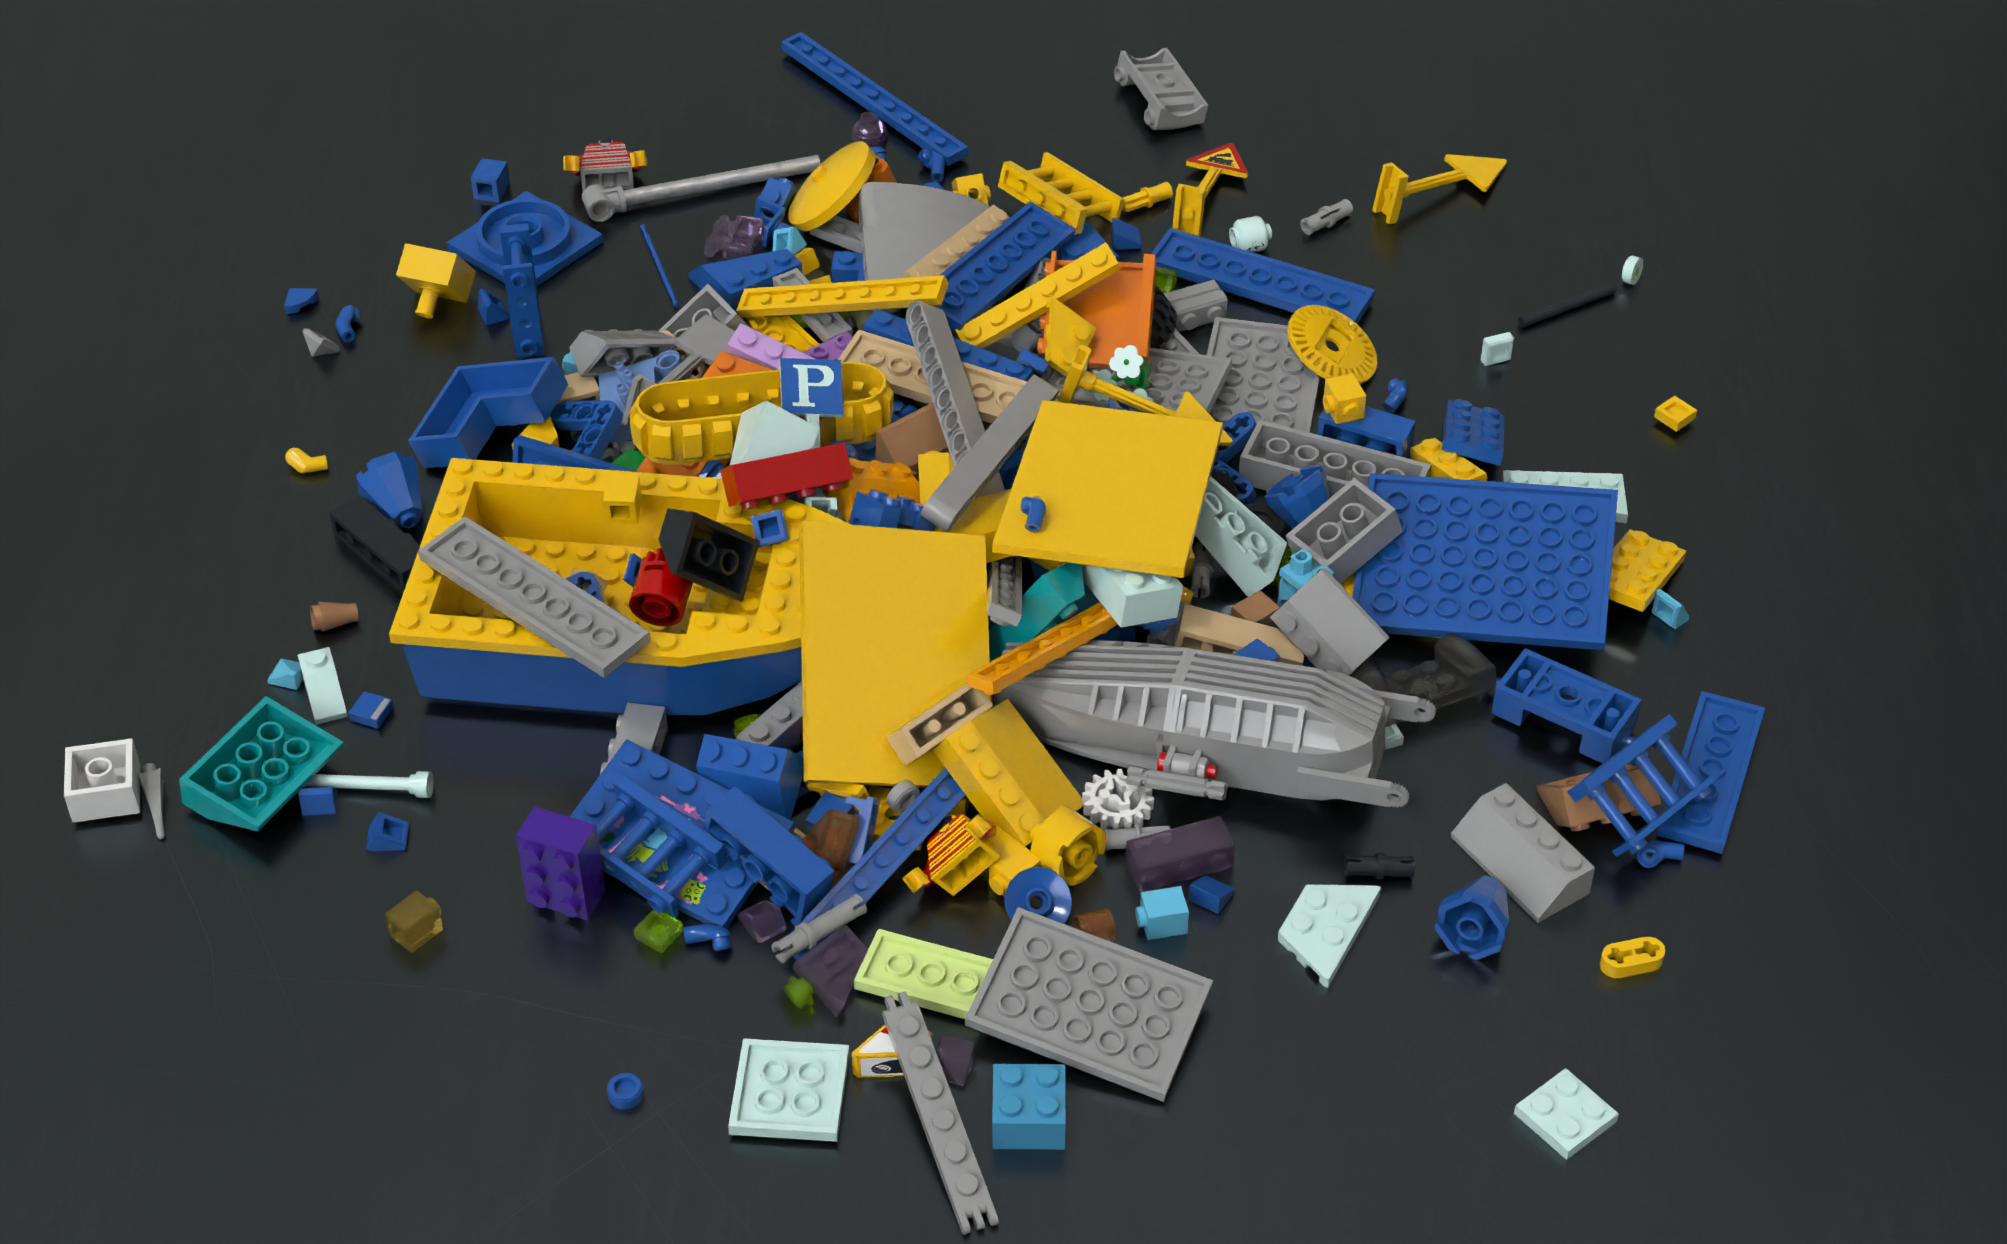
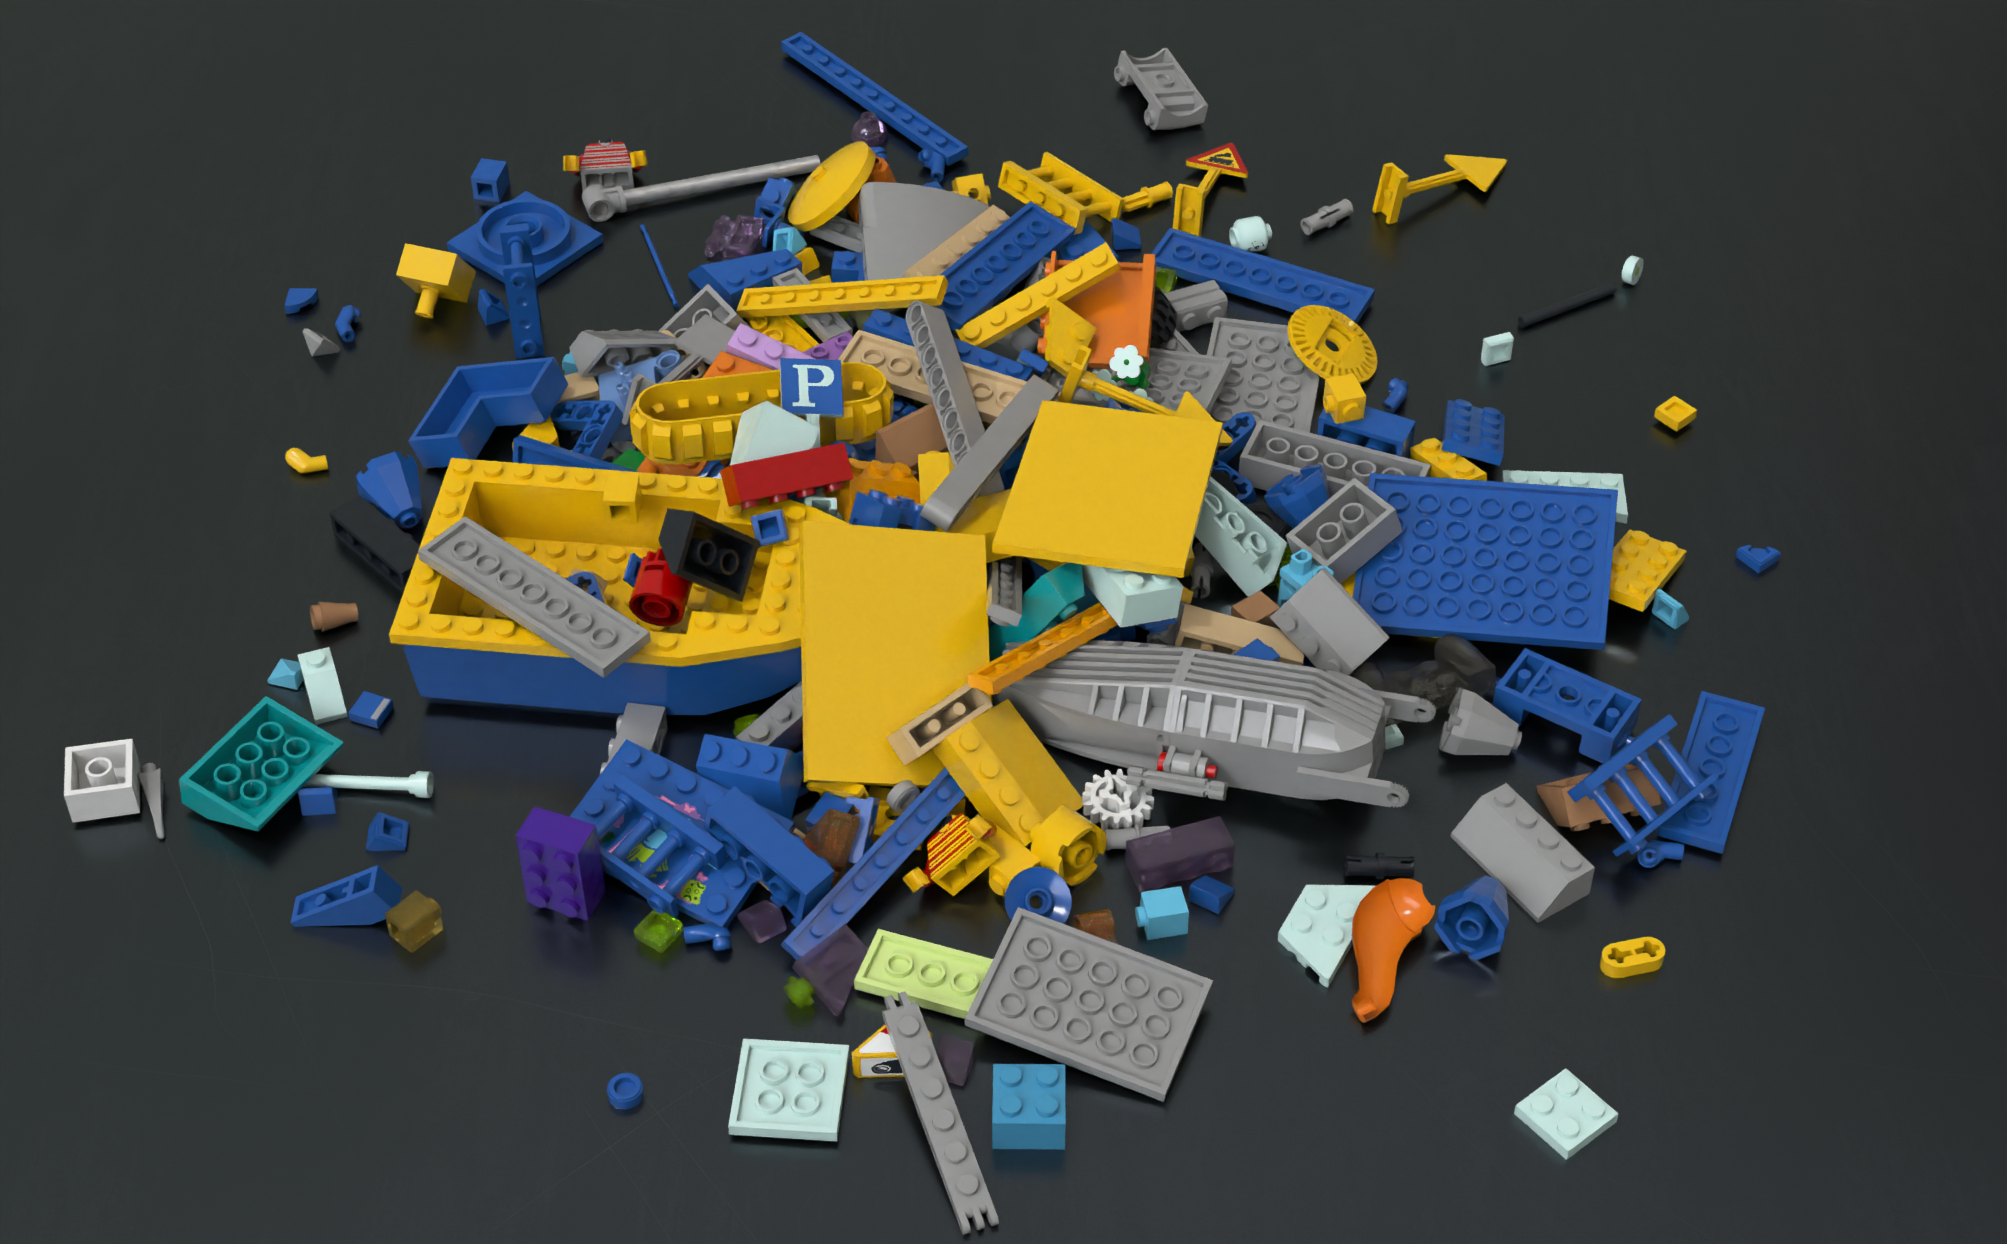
light grey pin [771,894,867,963] -> none
blue arm [1021,496,1046,533] -> none
none -> blue slope [291,865,403,927]
none -> orange animal [1351,878,1435,1023]
none -> light grey cone [1439,688,1522,755]
none -> blue tile [1736,545,1781,573]

